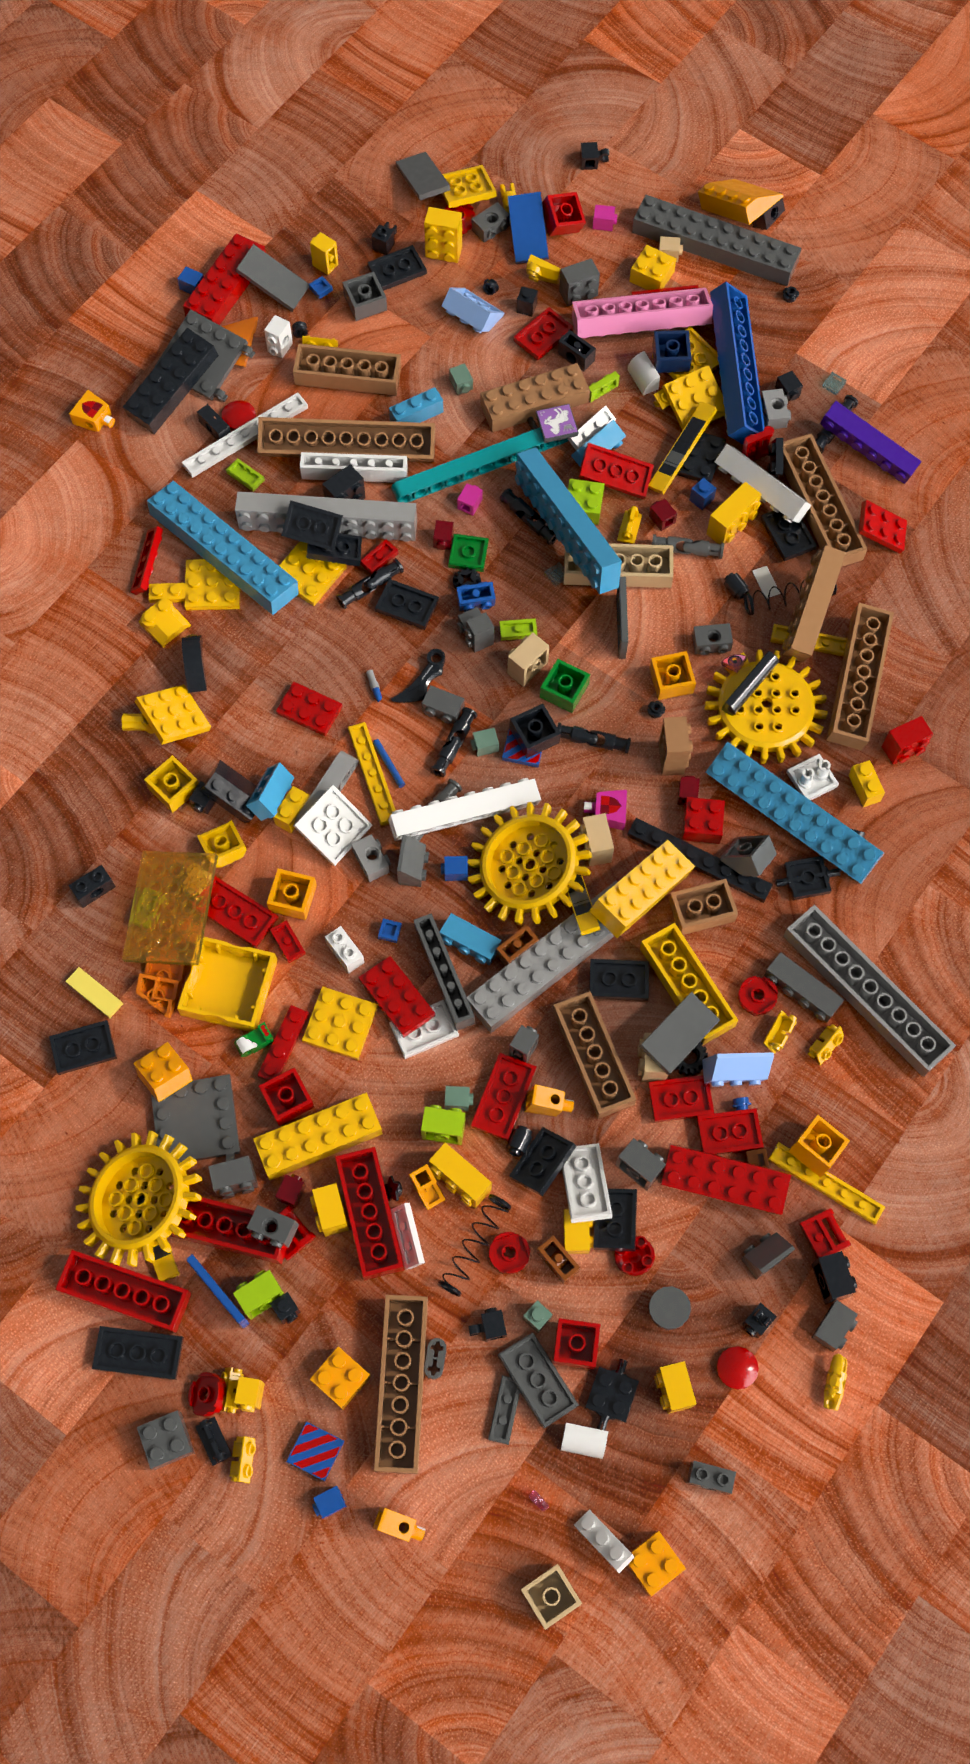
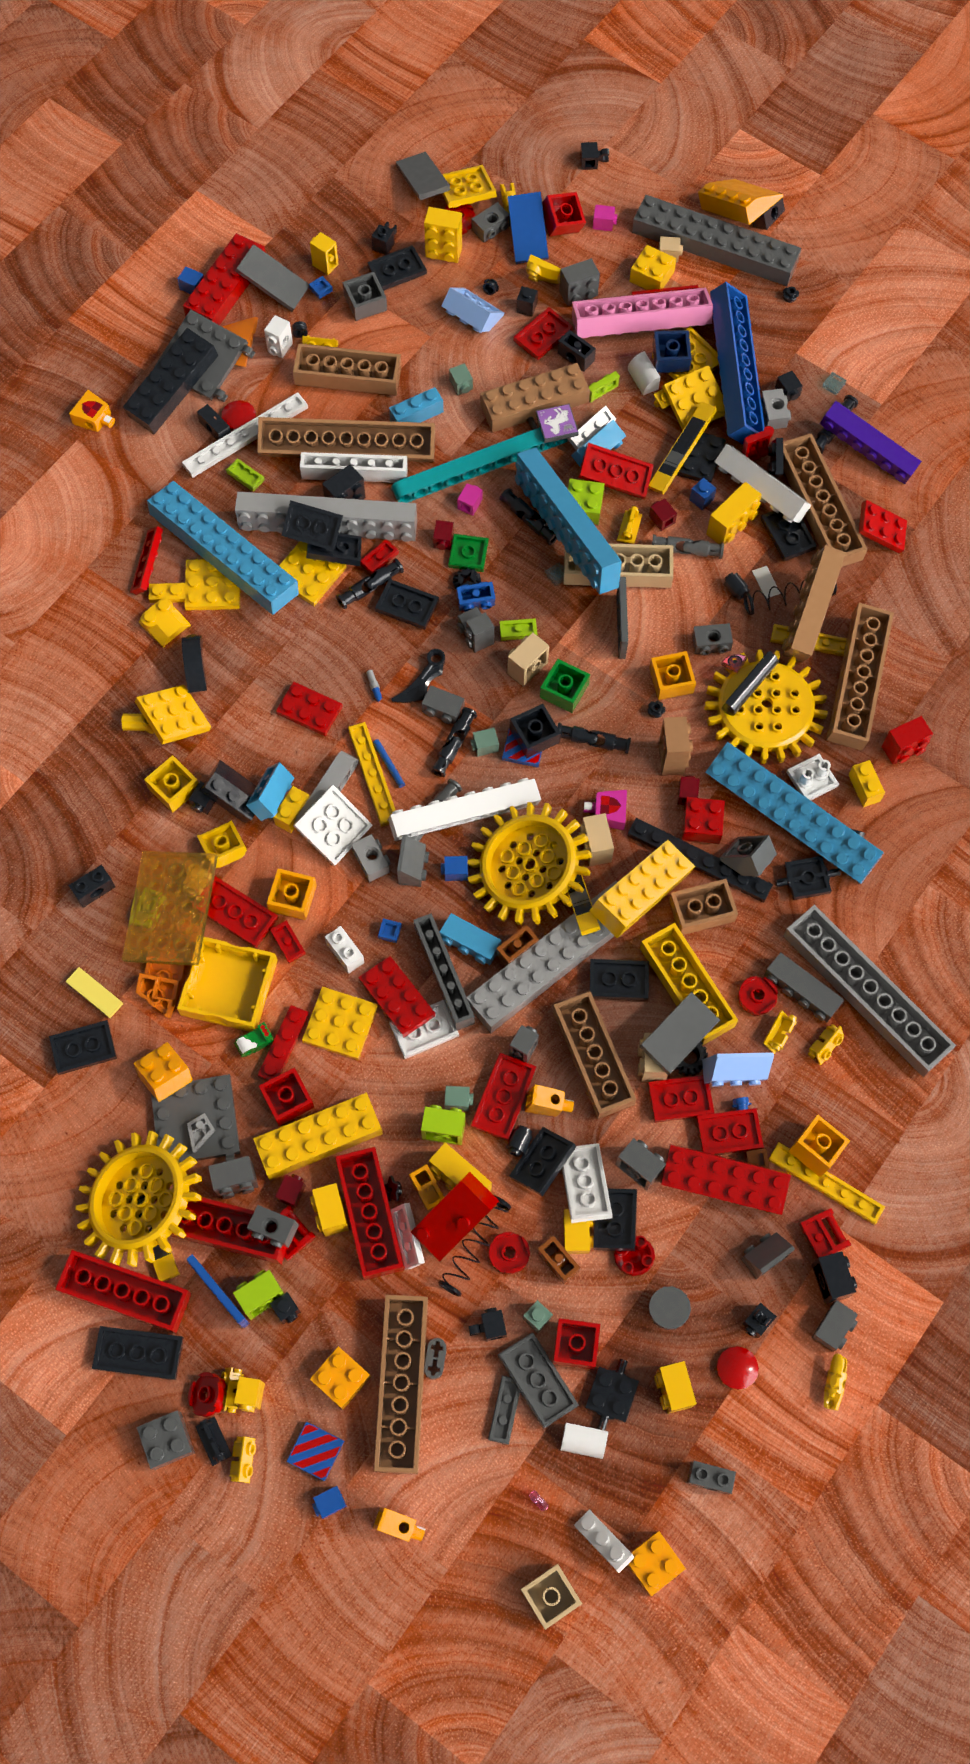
none -> light grey piece [187,1113,215,1153]
none -> red brick [411,1172,499,1262]

